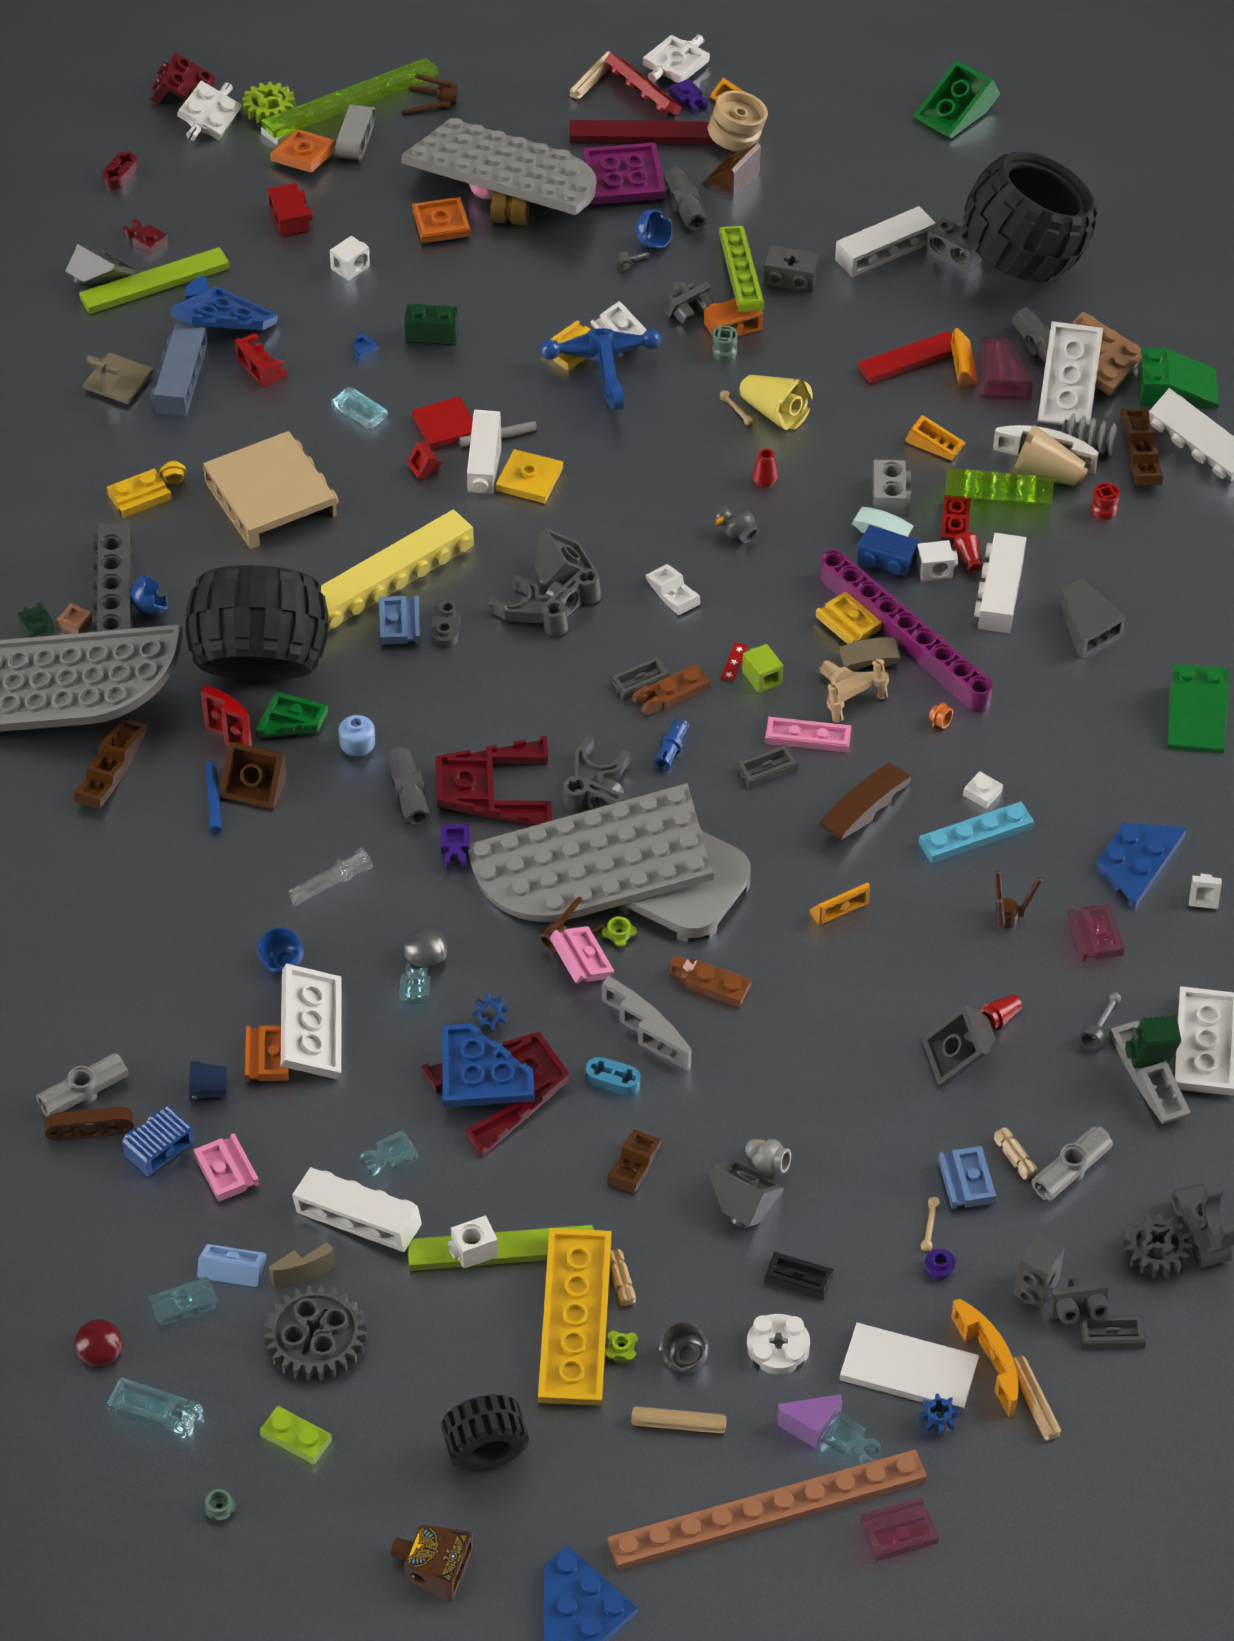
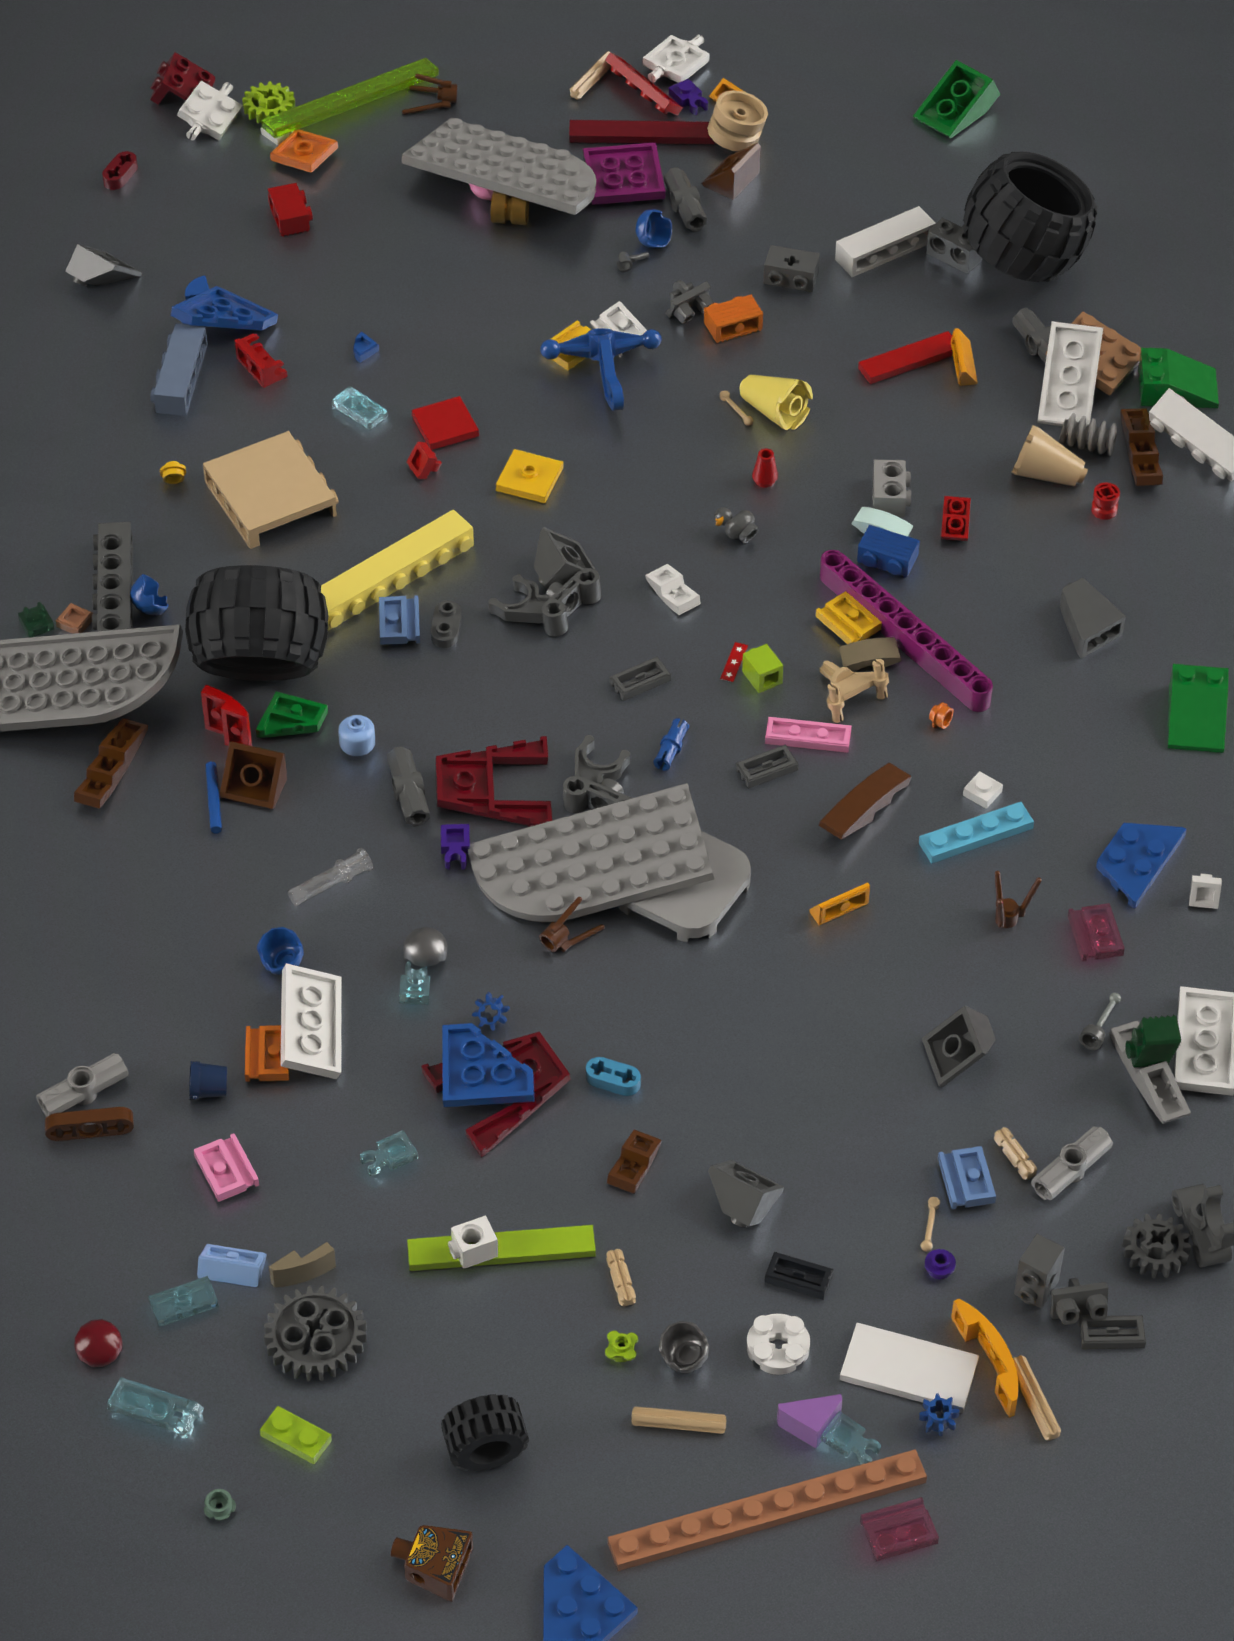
lime tile [79,247,230,315] -> none
dark tan plate [82,352,154,404] -> none
yellow plate [107,468,172,518] -> none
blue brick [122,1106,195,1177] -> none
dark red plate [123,219,168,255] -> none
white brick [292,1167,422,1252] -> none
white brick [330,236,370,281] -> none
light grey beam [335,104,375,161] -> none
dark green brick [404,303,459,344] -> none
orange plate [412,197,471,243] -> none
light grey bar [459,421,537,448] -> none
white slope [467,410,501,494] -> none
yellow plate [538,1228,612,1406] -> none
bright pink plate [550,926,614,983] -> none
lime plate [602,916,637,947] -> none
light grey slope [602,975,691,1071] -> none
dark orange hinge [632,663,711,715] -> none
dark orange hinge [669,956,752,1007] -> none
sand green wheel [712,325,738,361] -> none
lime tile [719,226,764,312] -> none
light grey animal [745,1139,791,1176] -> none
light orange slope [905,415,966,461] -> none
white brick [916,540,958,582] -> none
clear neon green brick [945,468,1054,506] -> none
red cone [953,531,983,573] -> none
white brick [974,533,1027,634] -> none
clear pink slope [978,337,1034,400] -> none
red cone [979,994,1022,1030] -> none
white slope [993,425,1098,474] -> none

